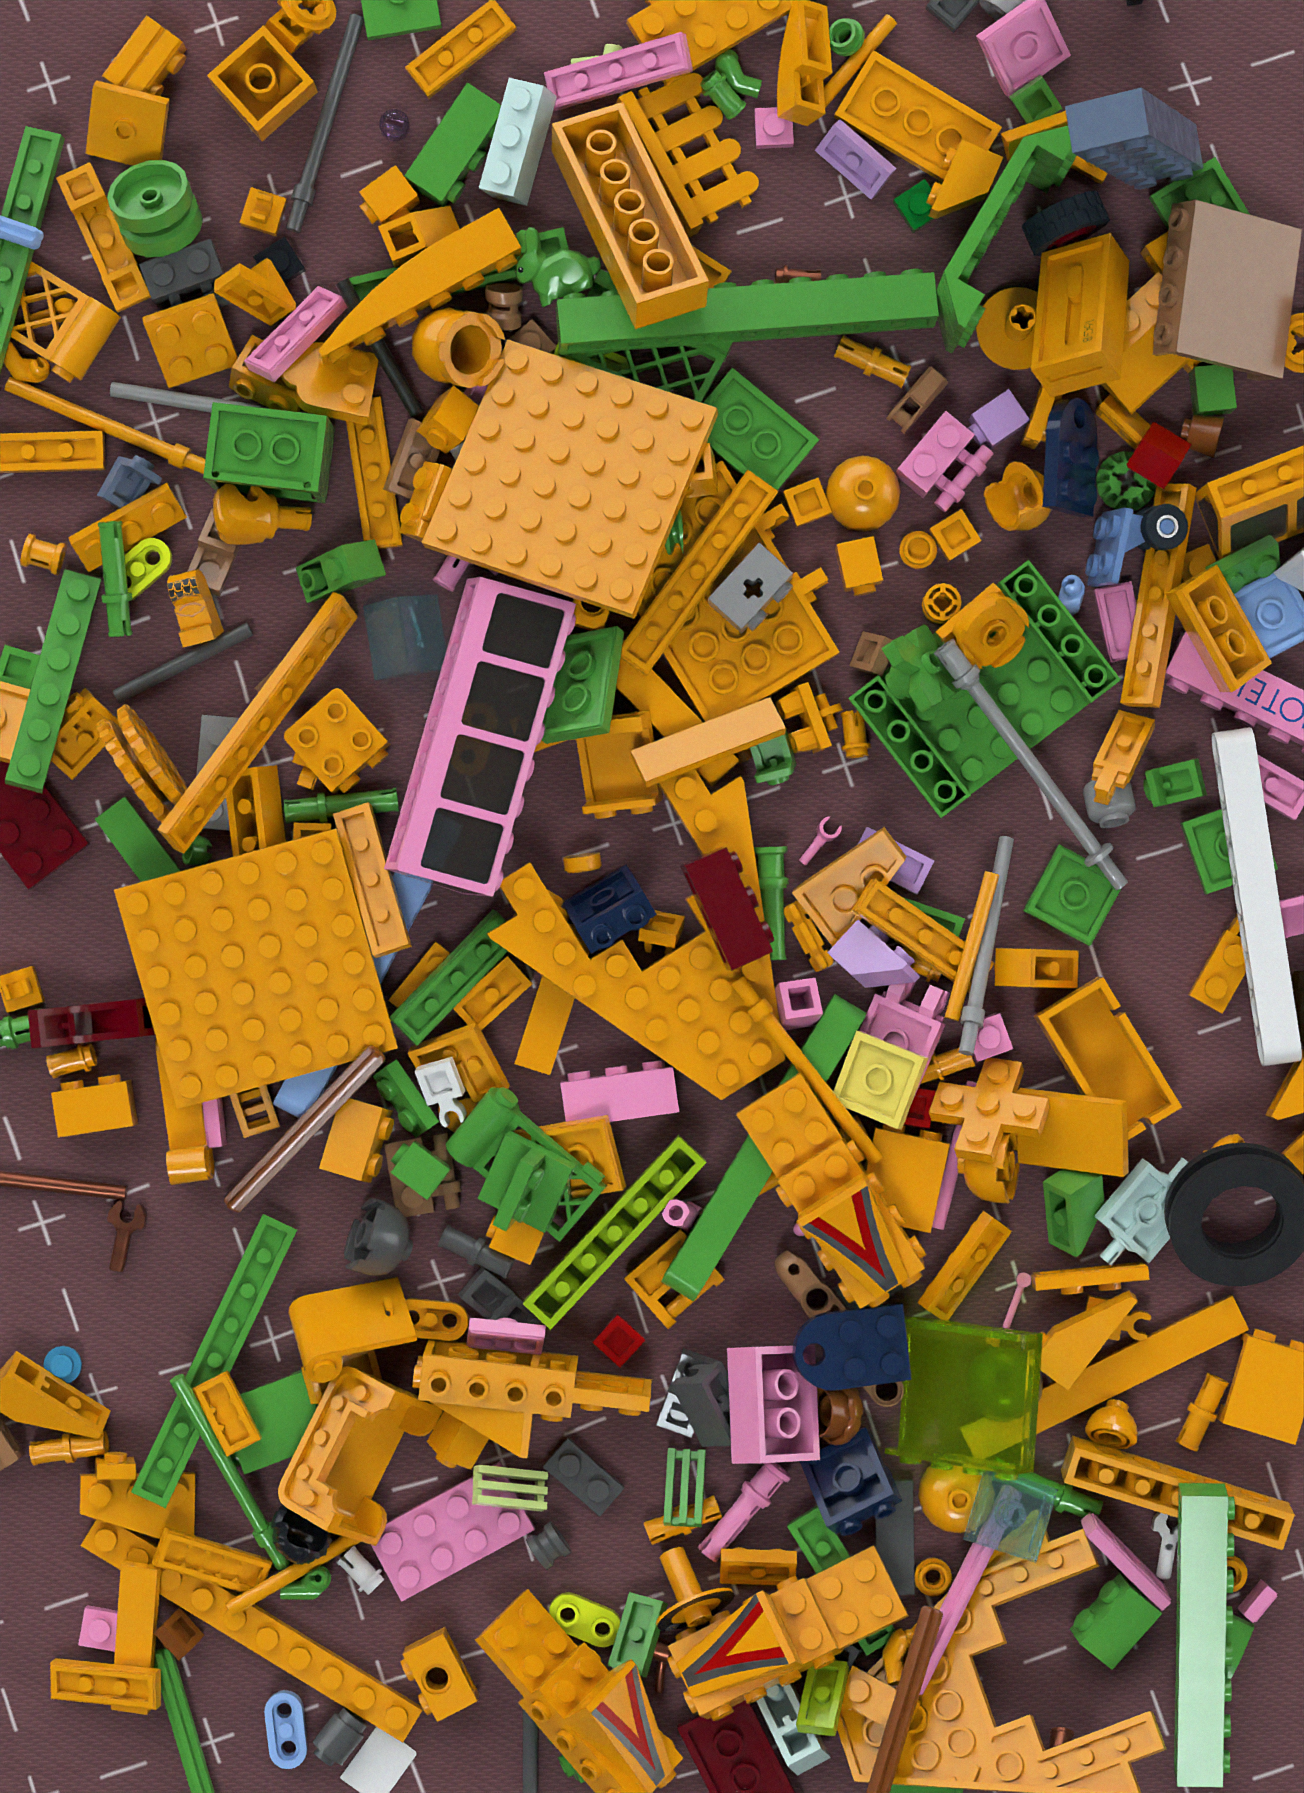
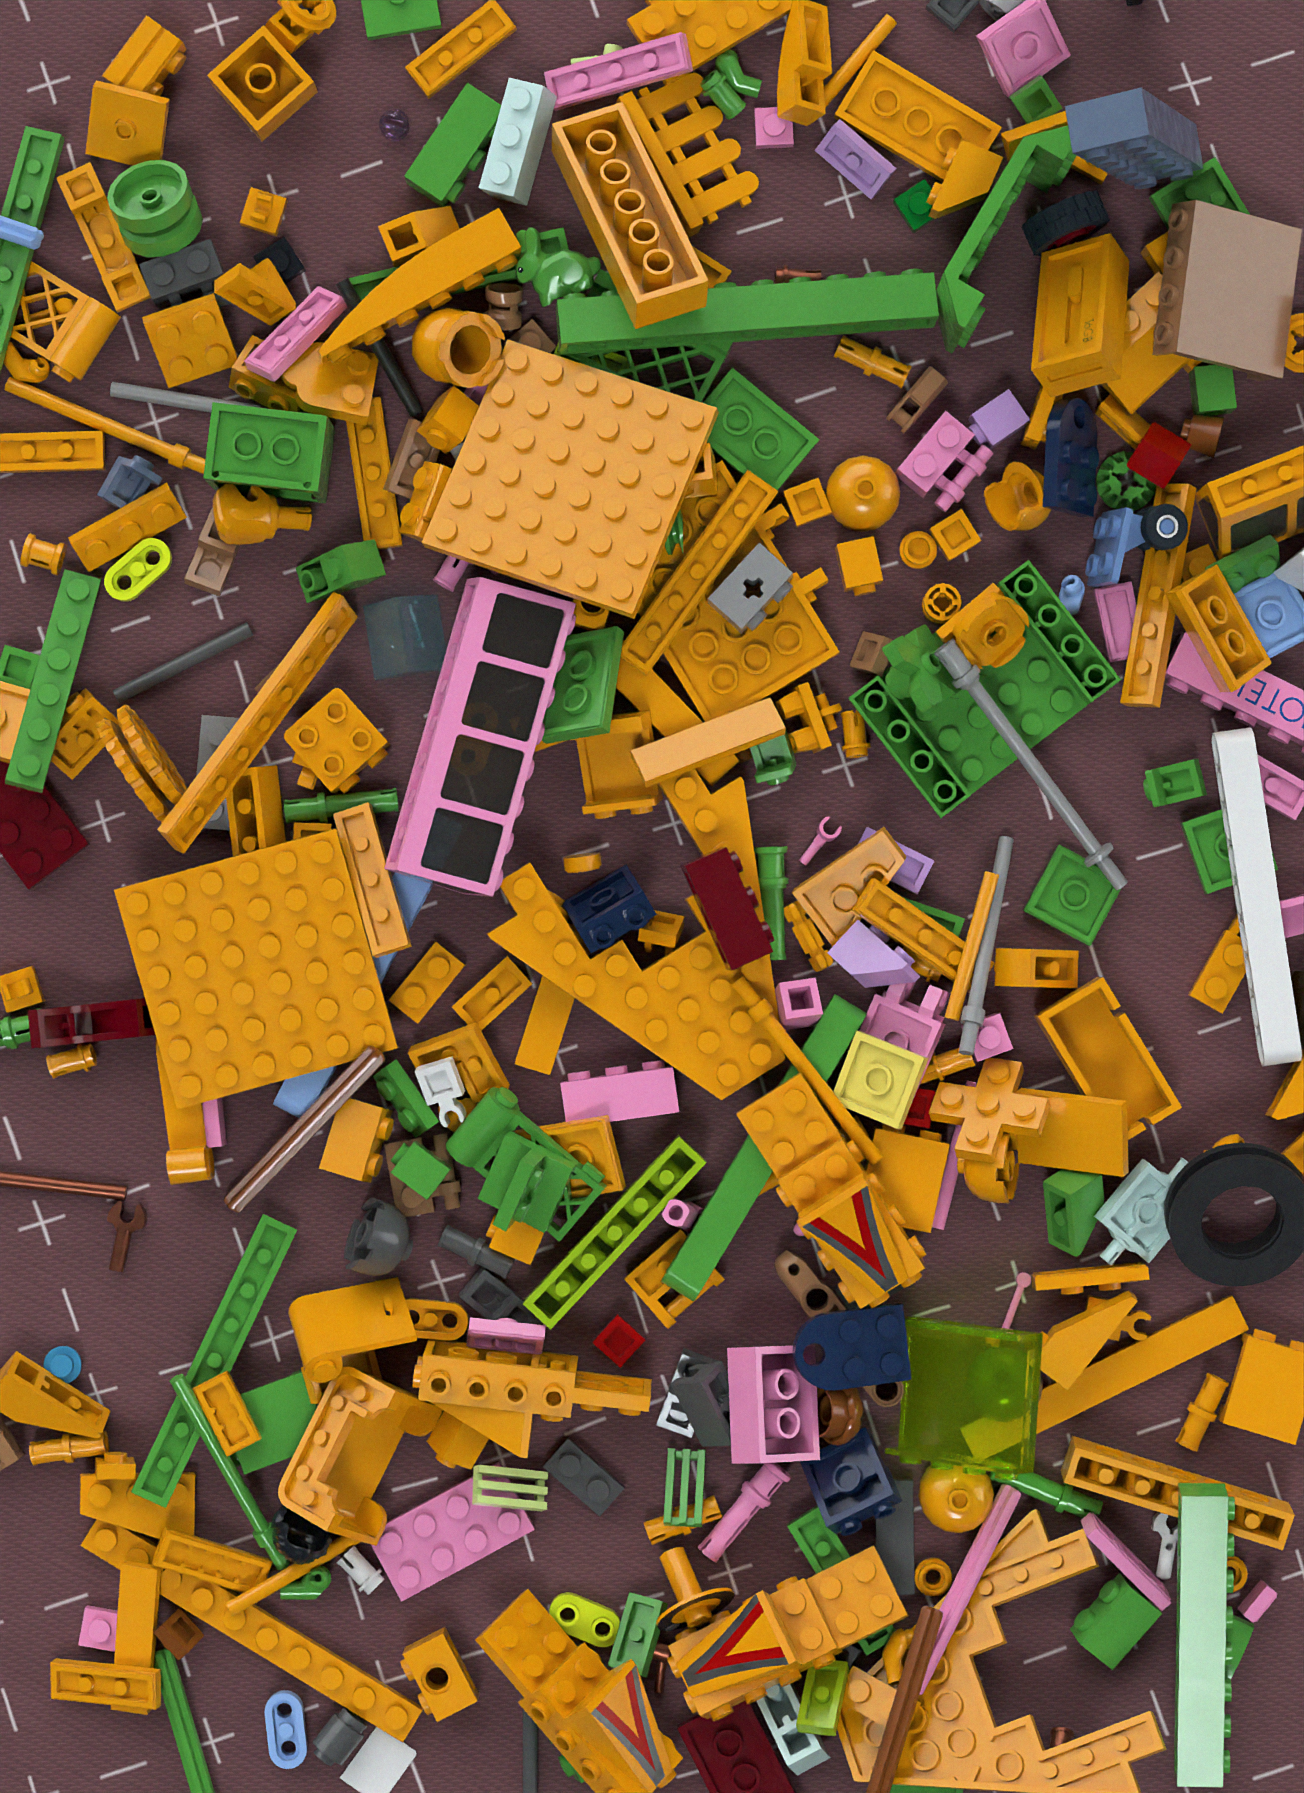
light orange brick [51,1074,138,1138] -> none
bright green tile [95,797,181,882] -> none
bright green pin [98,521,133,637] -> none
light orange leg [167,569,224,647] -> none
bright green hinge [182,835,212,865] -> none
light orange slope [229,1085,280,1138] -> none
dark grey bar [286,14,364,233] -> none
light orange brick [359,165,420,225] -> none
bright green tile [390,910,508,1046] -> none
dark grey wheel [526,1521,572,1570] -> none
light orange plate [720,1547,797,1585] -> none
bright green plate [829,18,865,56] -> none
light orange plate [917,1210,1012,1323] -> none
clear light blue plate [963,1466,1058,1563] -> none
light orange piece [976,287,1038,370] -> none
light grey head [1083,780,1136,828] -> none
light orange brick [1085,1399,1138,1449] -> none
light orange hinge [1092,710,1155,805] -> none

